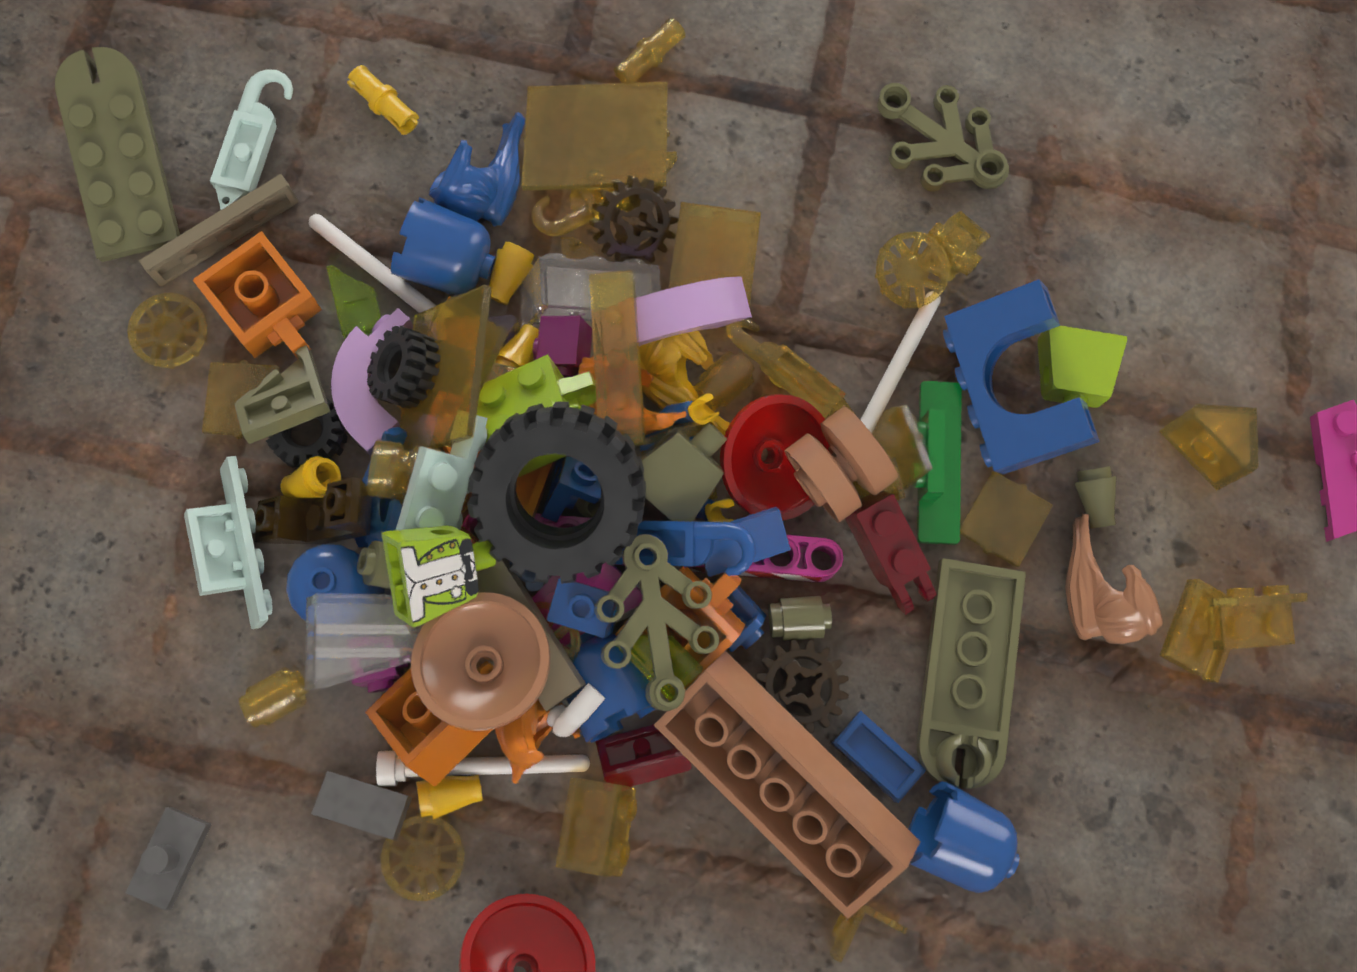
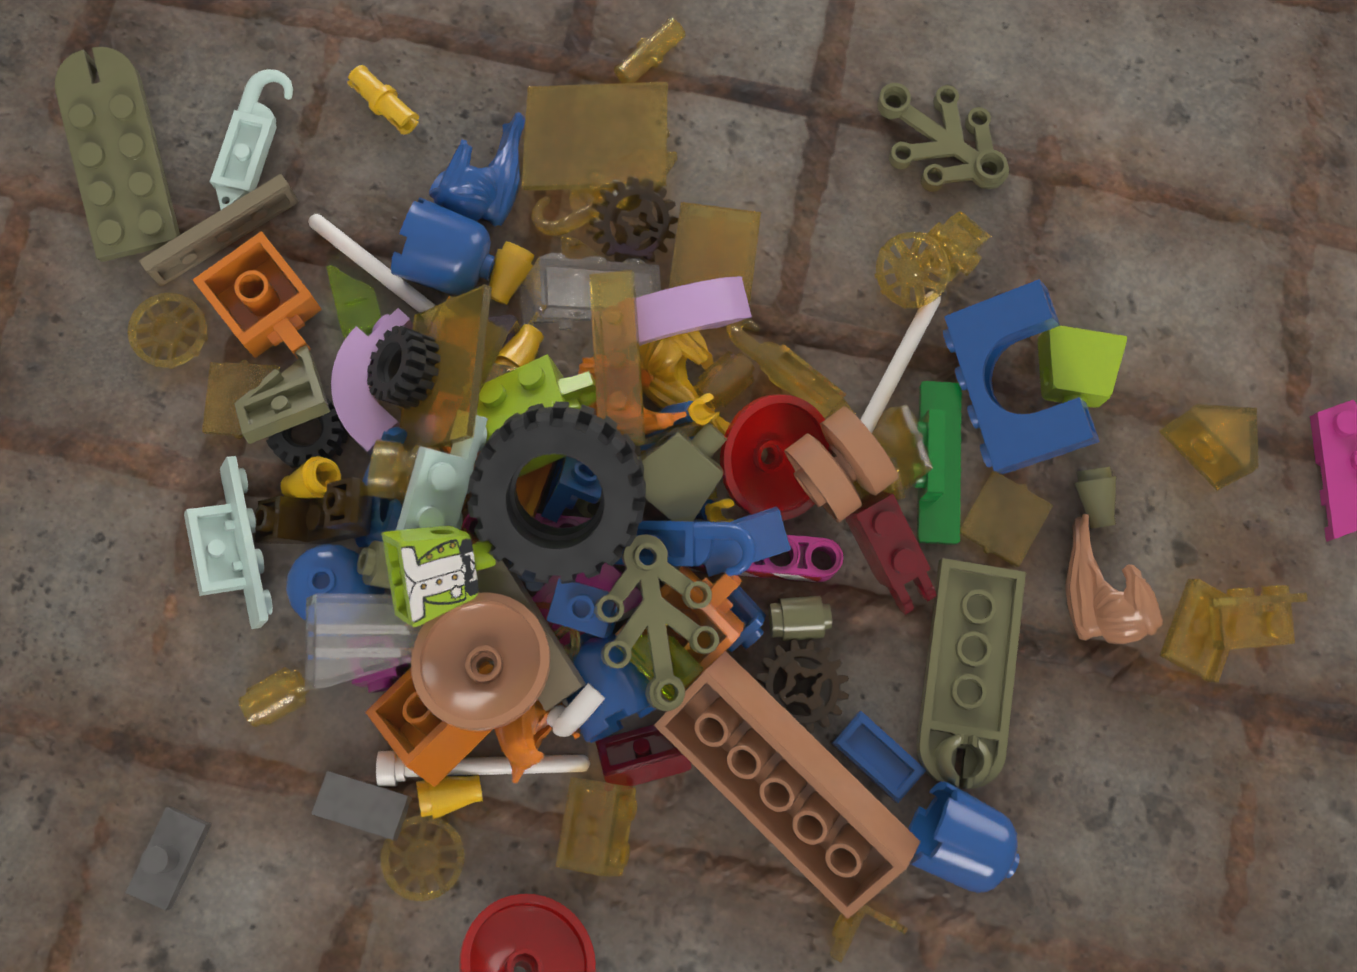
magenta brick [533,316,593,378] -> none

